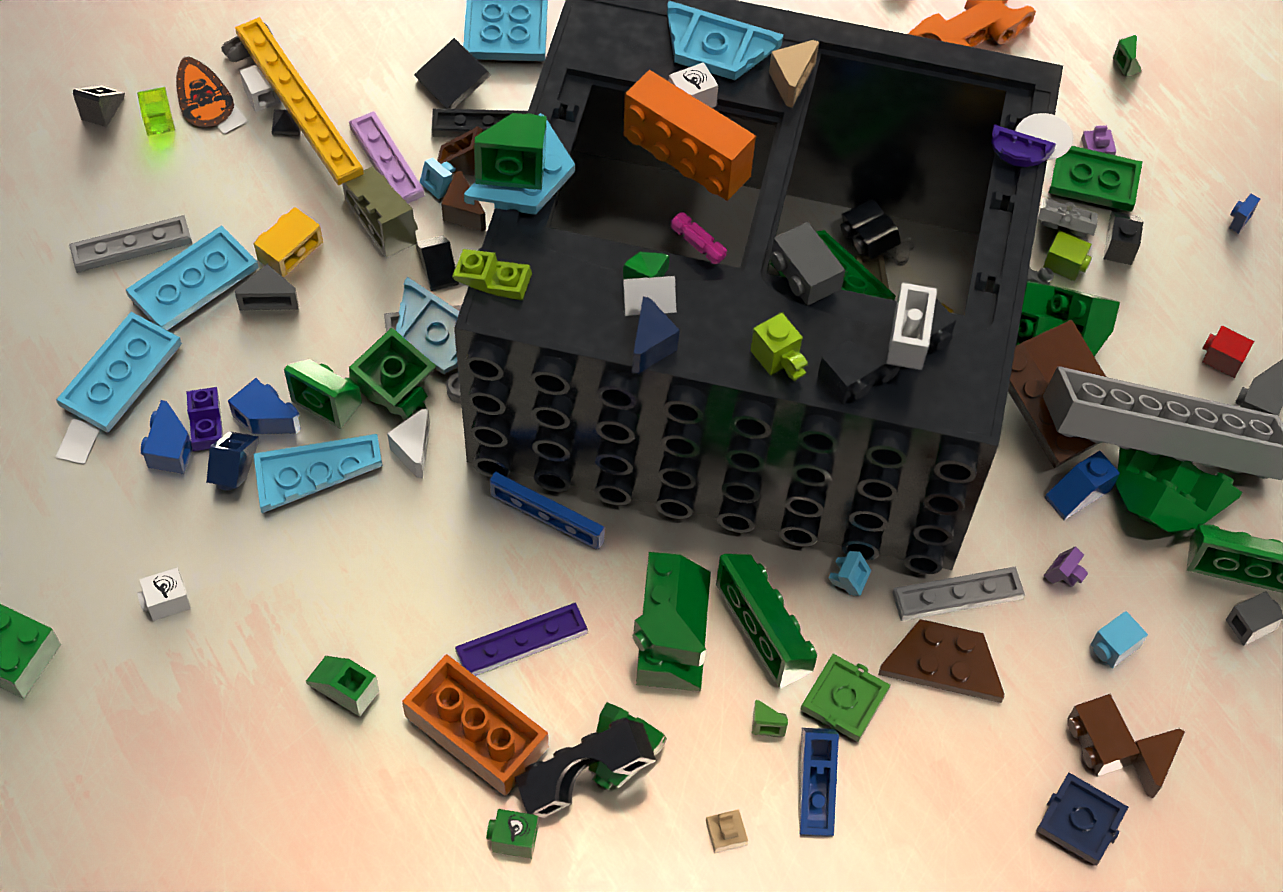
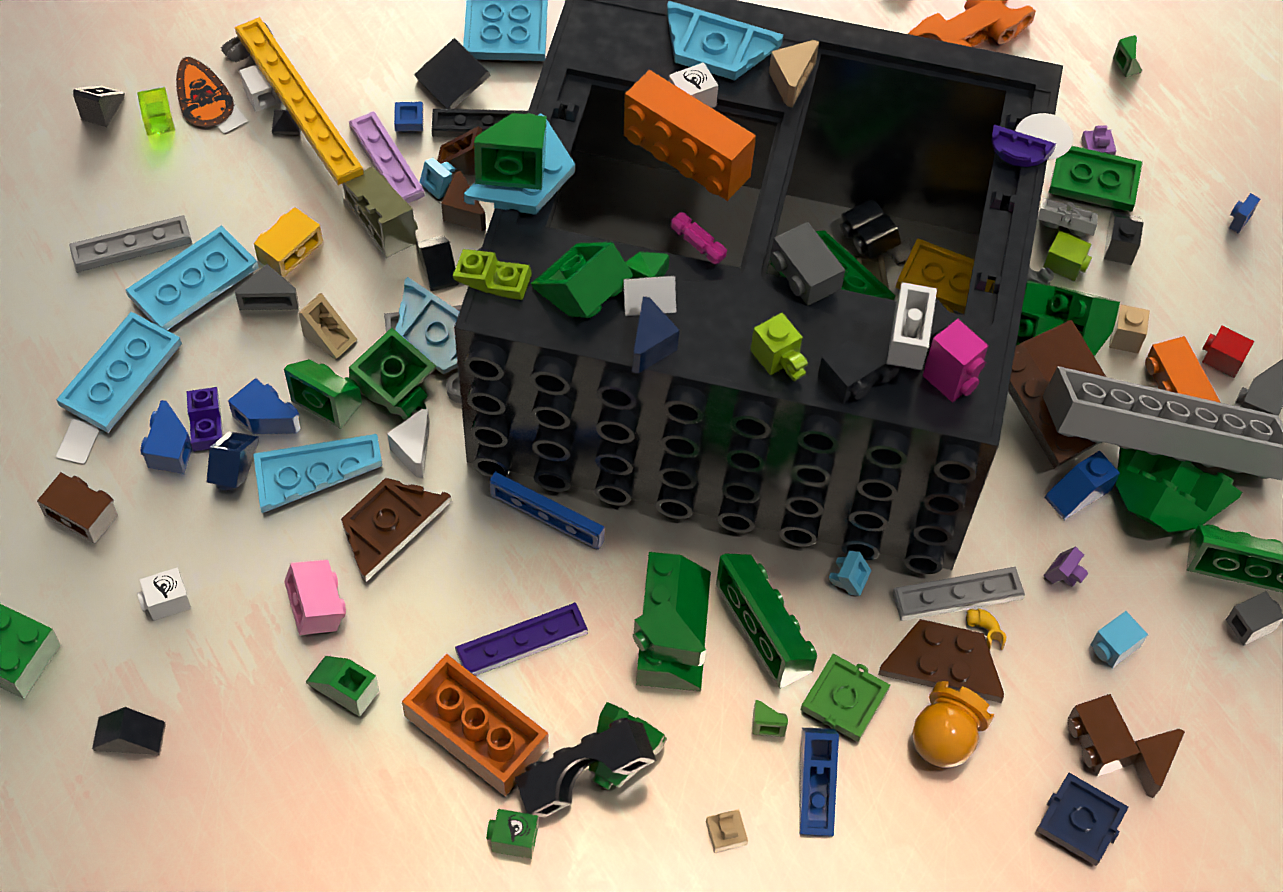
none -> reddish brown brick [37,472,118,544]
none -> black slope [92,707,166,755]
none -> bright pink brick [284,560,346,635]
none -> tan slope [299,293,357,359]
none -> reddish brown wing [341,478,452,582]
none -> blue plate [394,102,423,131]
none -> green slope [531,242,634,318]
none -> yellow plate [895,238,994,314]
none -> light orange tile [912,681,994,768]
none -> dark pink brick [922,319,988,402]
none -> yellow arm [966,608,1007,650]
none -> tan brick [1109,304,1150,353]
none -> orange brick [1145,336,1221,403]

